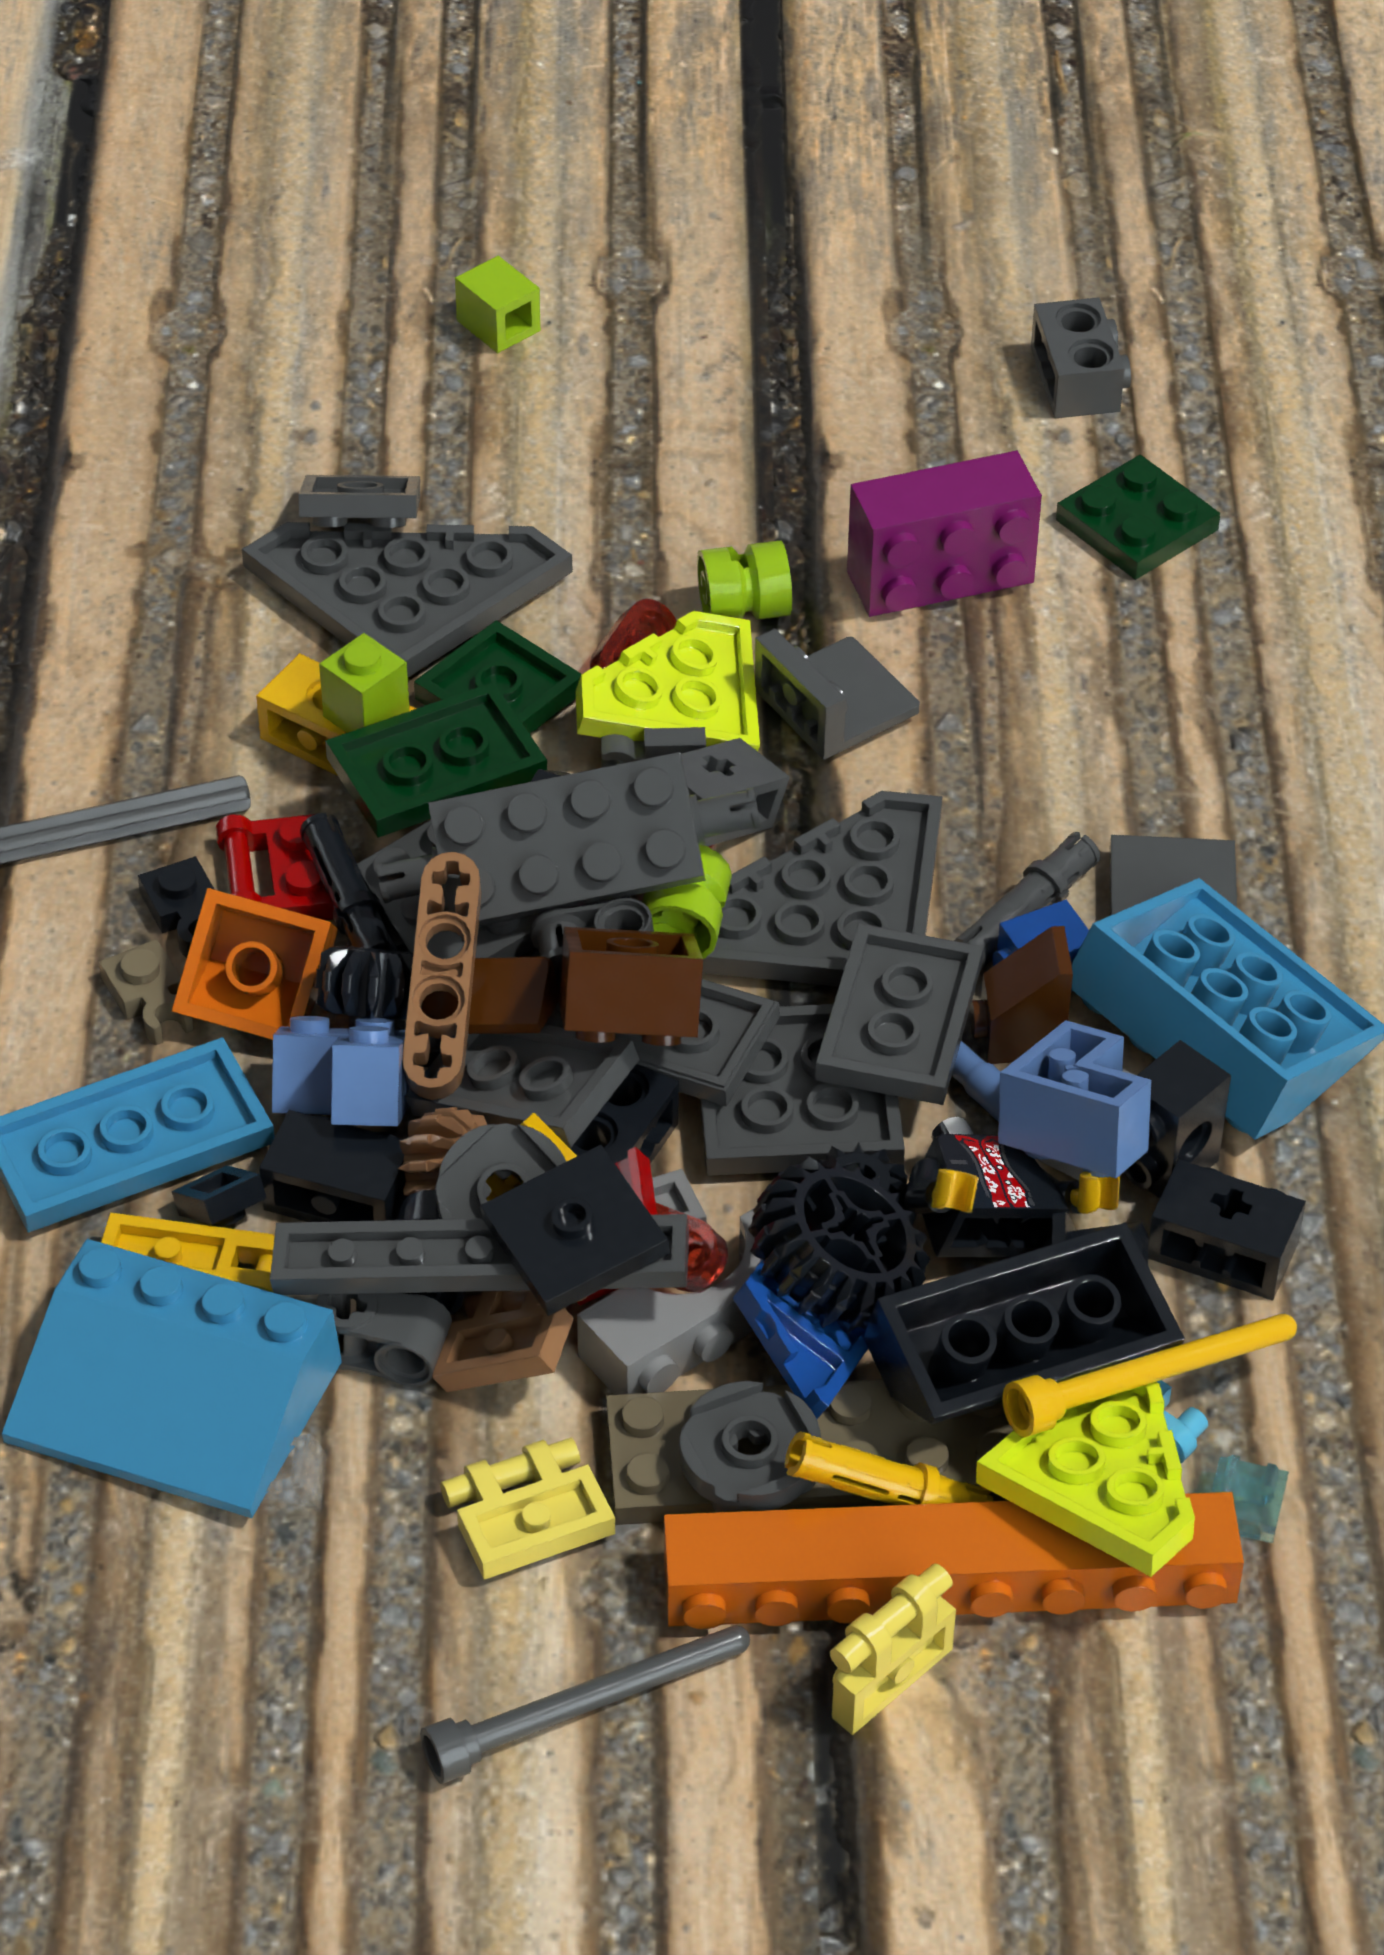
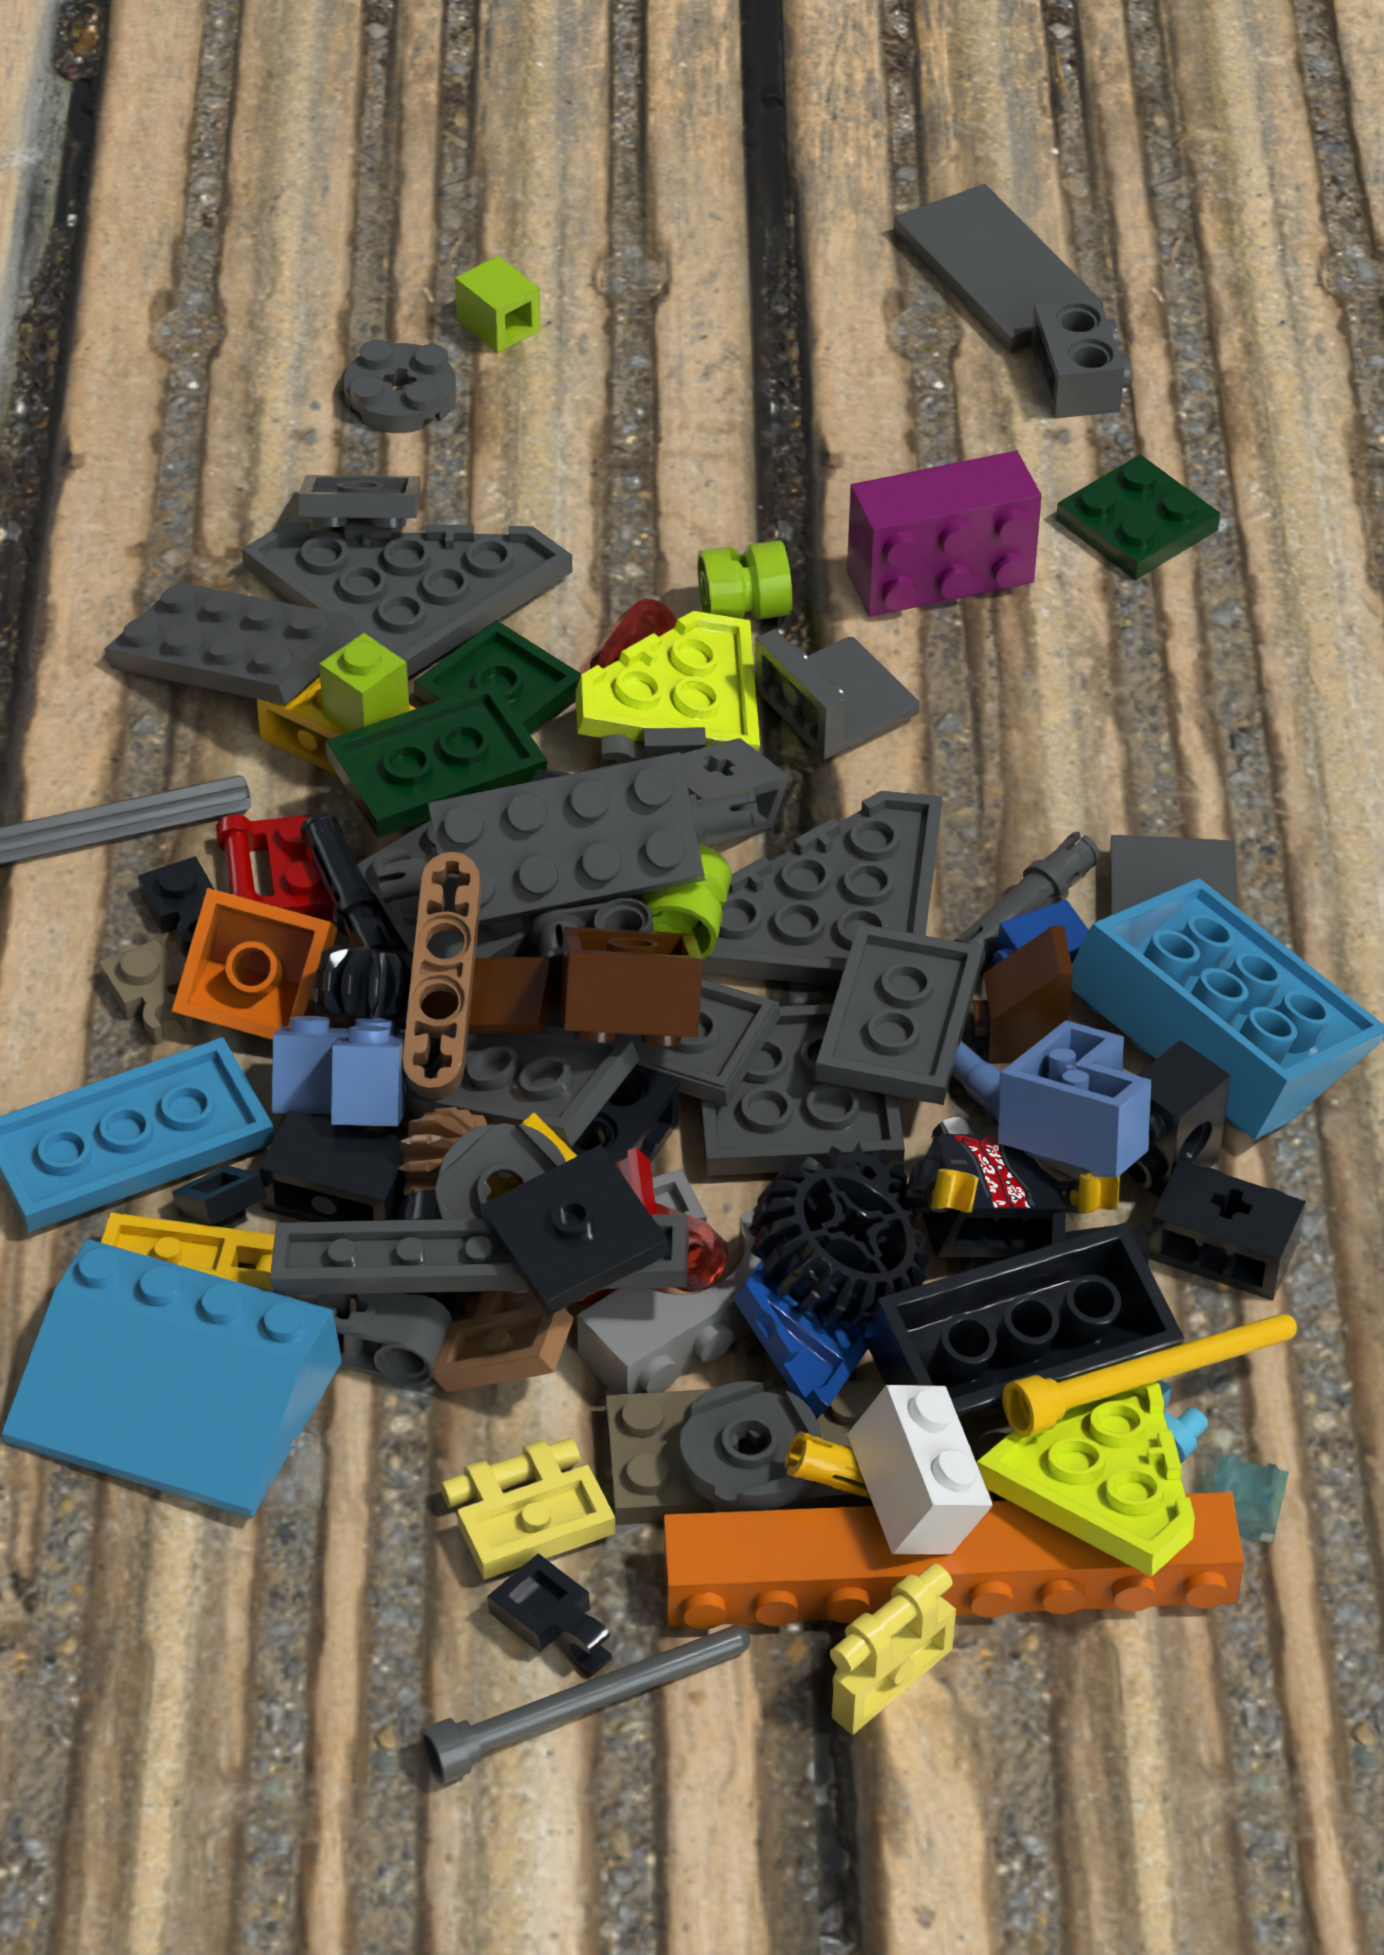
none -> dark grey plate [104,582,360,705]
none -> dark grey plate [344,339,456,433]
none -> black plate [487,1553,612,1677]
none -> white brick [847,1385,993,1554]
none -> dark grey tile [893,184,1103,352]

